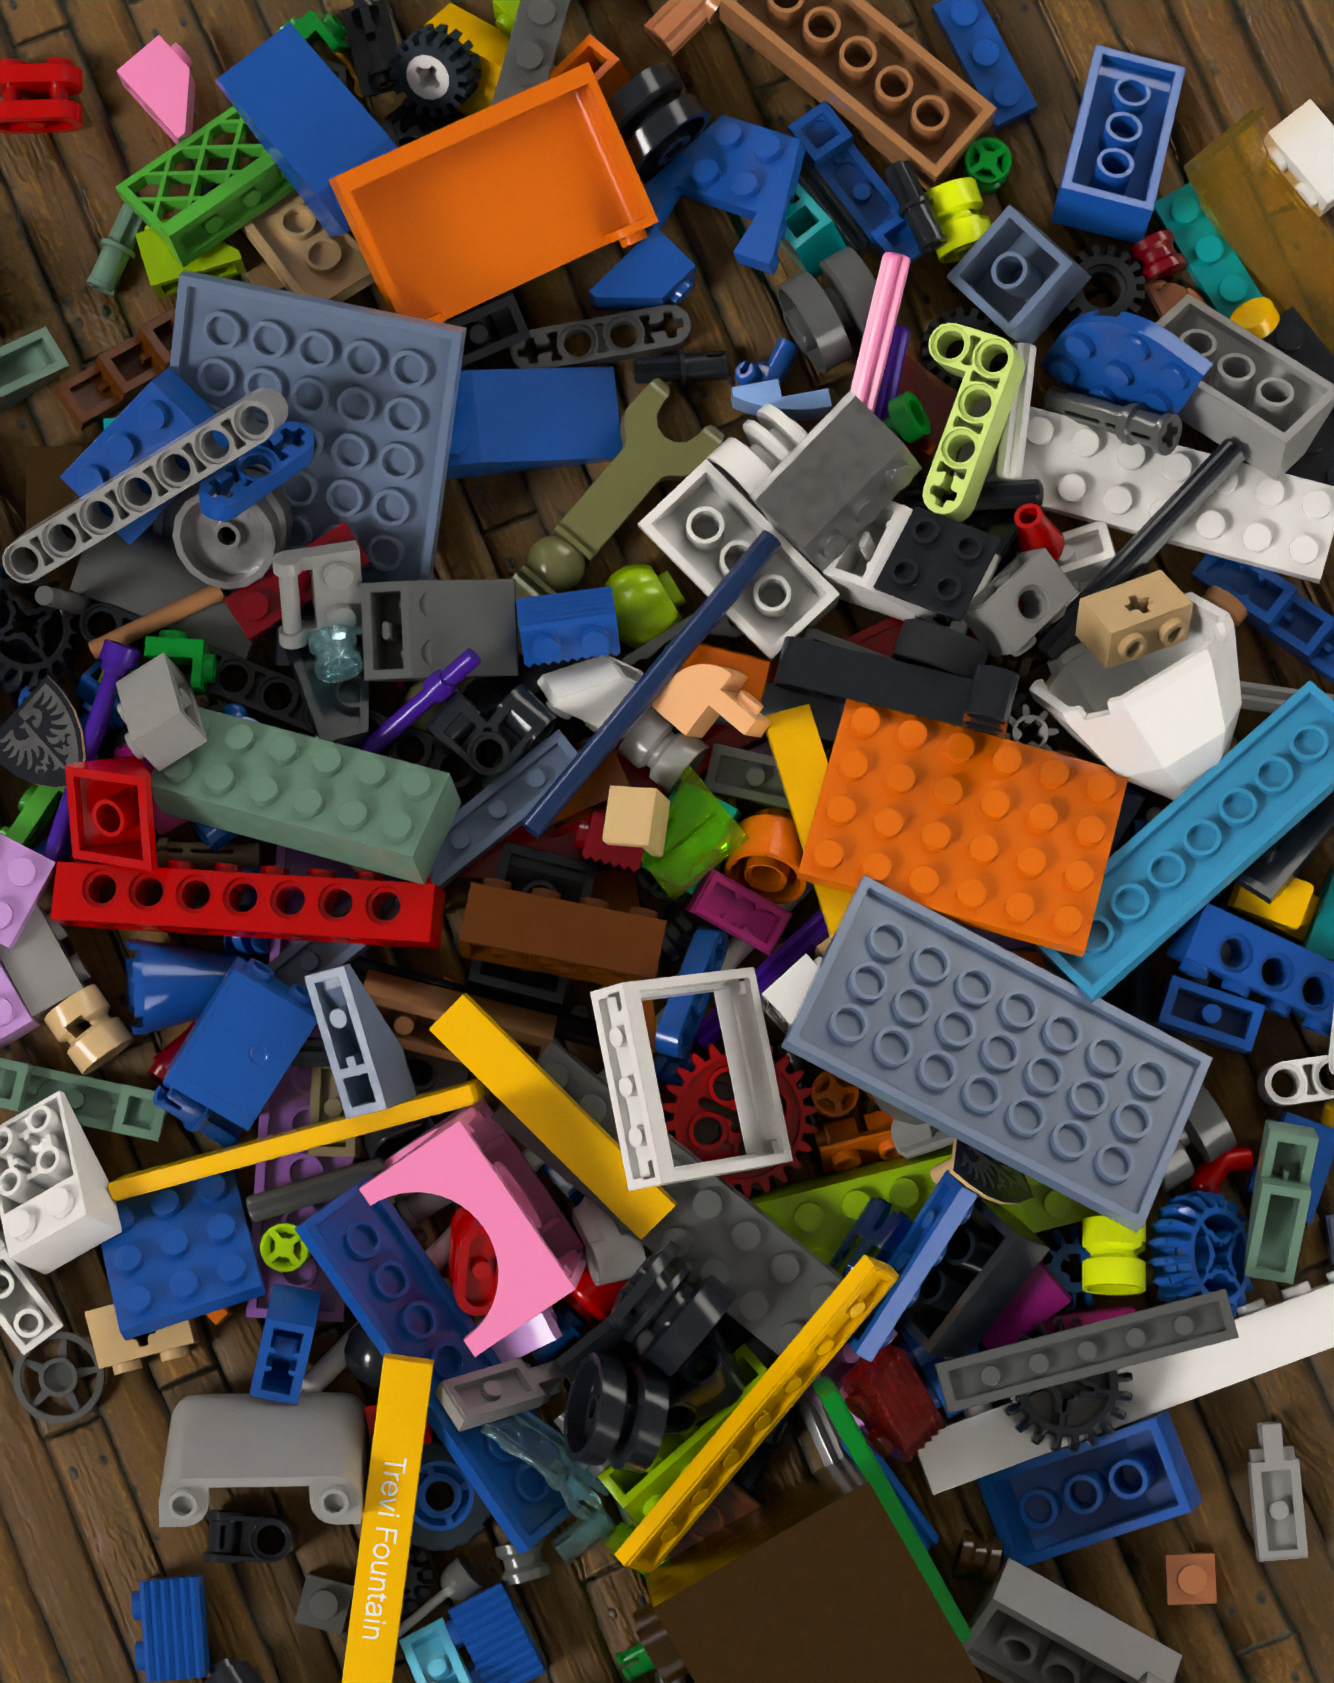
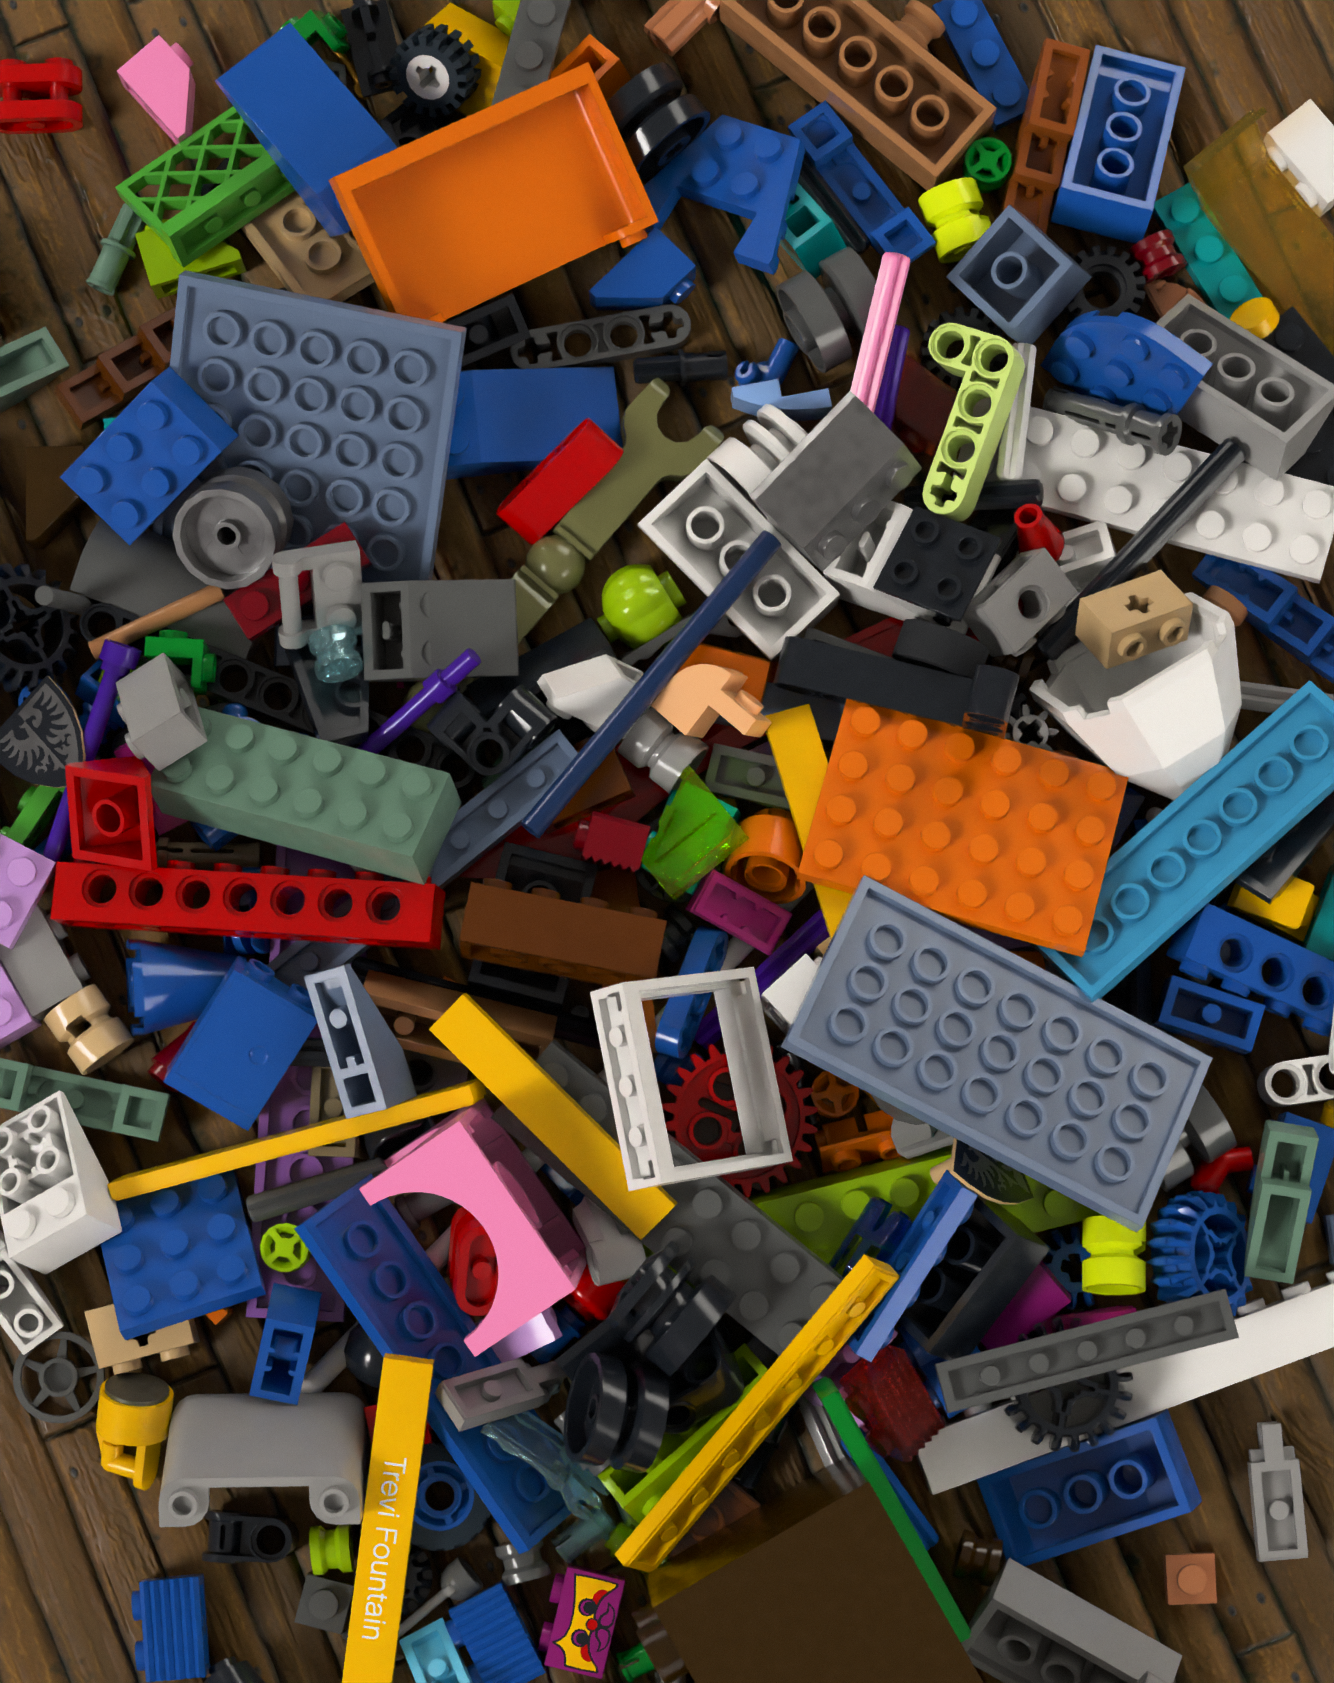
light grey beam [2,387,288,583] -> none
blue axle [153,1082,242,1147] -> none
blue beam [199,421,314,521] -> none
blue brick [516,586,620,668] -> none
tan panel [602,785,670,857] -> none
green tile [882,391,930,443] -> none
black axle [885,160,948,254] -> none
none -> yellow piece [96,1372,174,1491]
none -> lime wheel [309,1524,354,1576]
none -> red beam [496,418,624,545]
none -> brick [538,1563,625,1679]
none -> medium nougat wheel [892,0,946,51]
none -> dark orange slope [999,37,1091,234]

